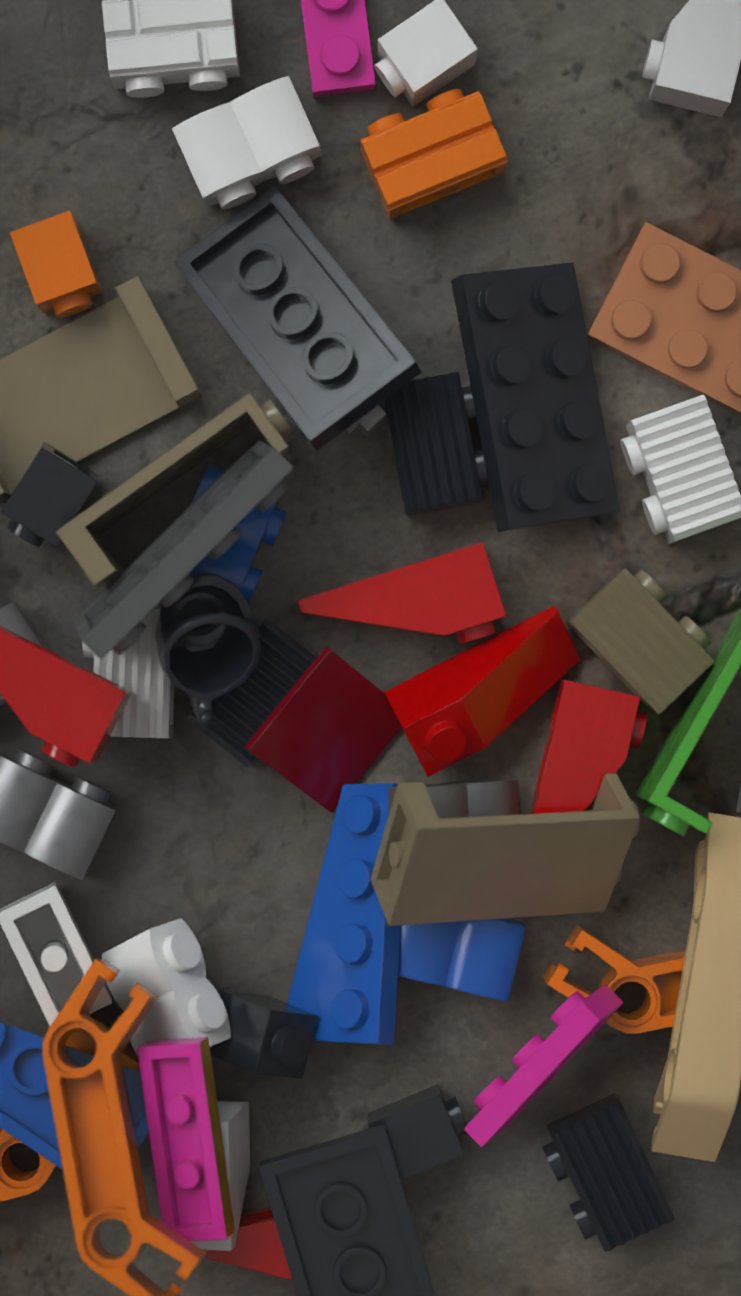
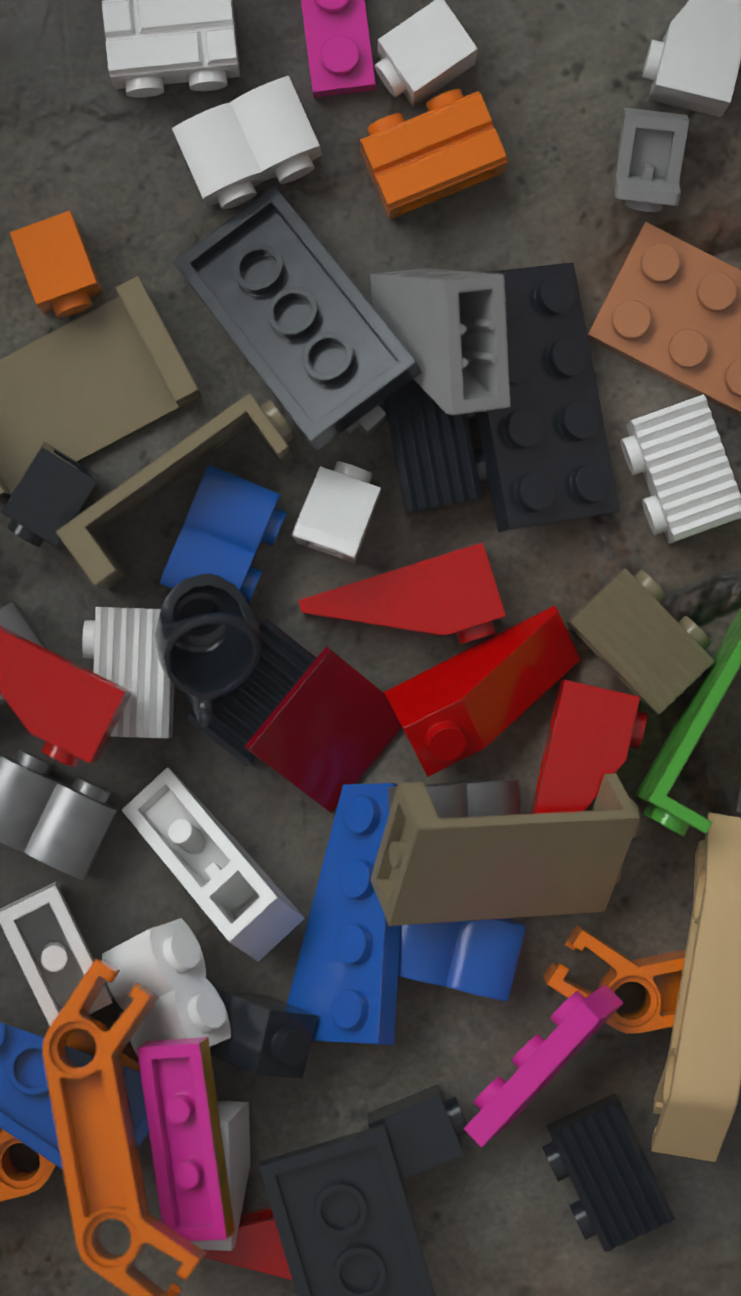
dark grey plate [73,439,294,659] -> none
none -> white slope [121,767,305,962]
none -> white slope [292,461,381,564]
none -> light grey slope [370,268,510,415]
none -> light grey bracket [613,107,689,212]

